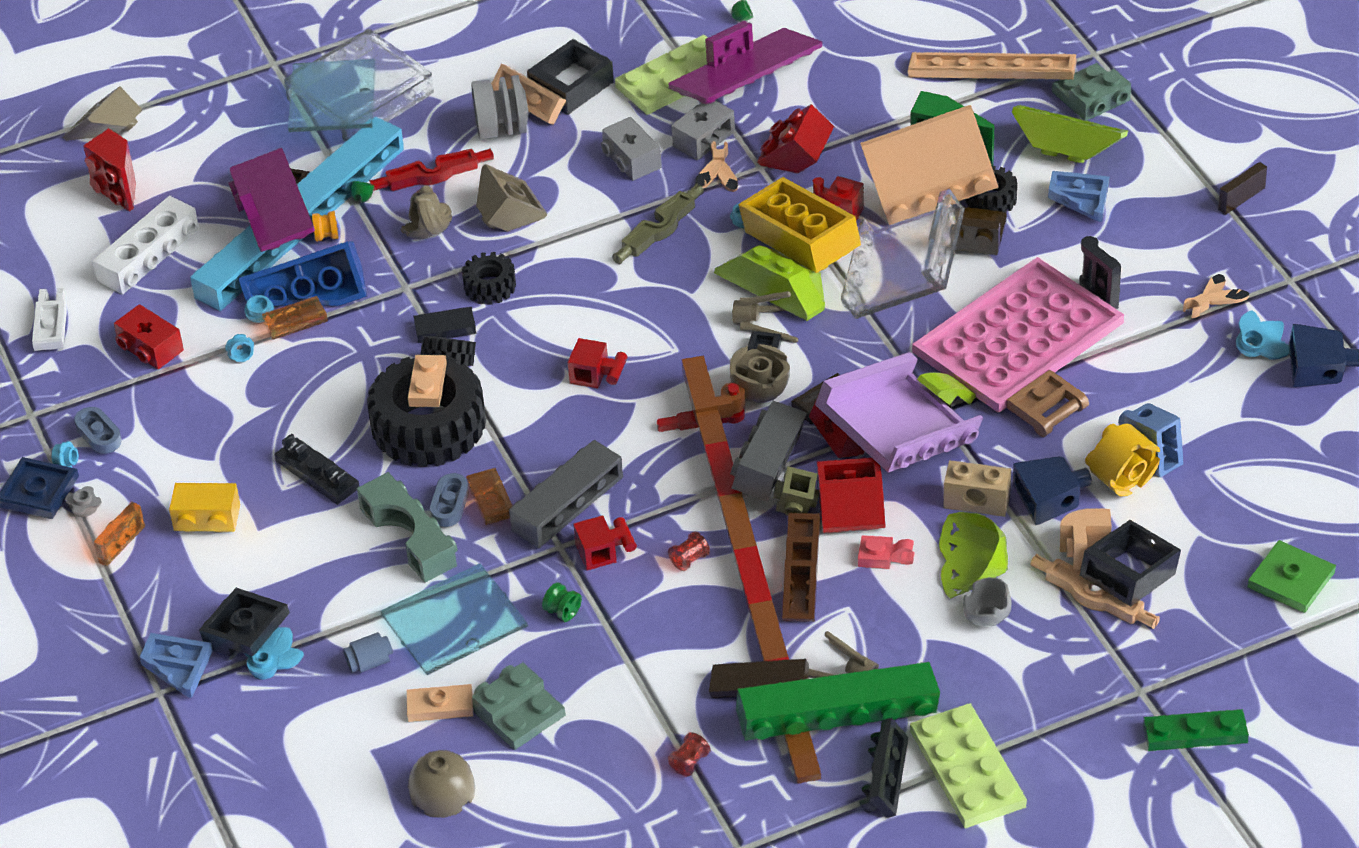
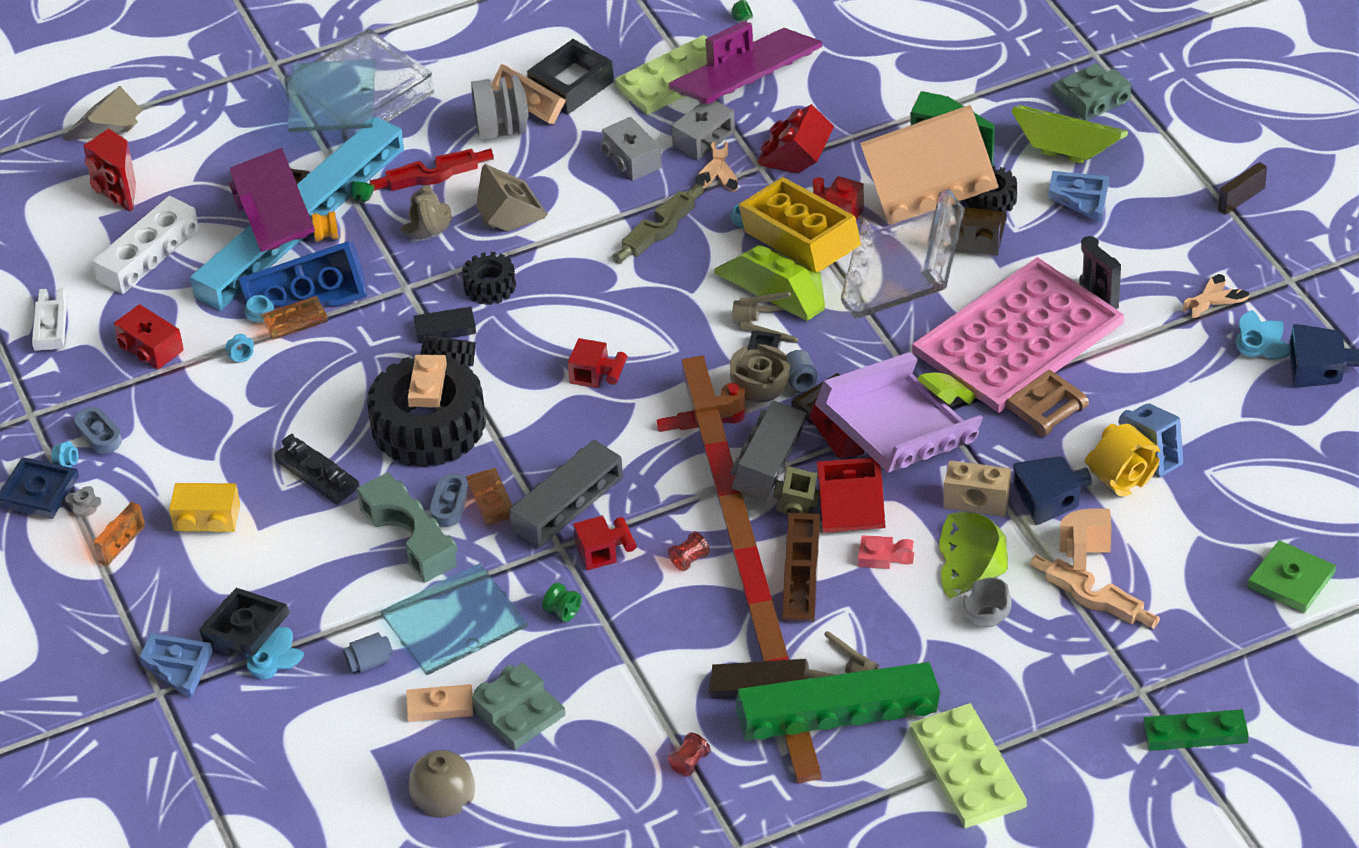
black plate [859,717,909,818] -> none
light nougat tile [908,52,1077,80] -> none
black window [1079,520,1181,607] -> none
none -> sand blue brick [786,350,818,392]

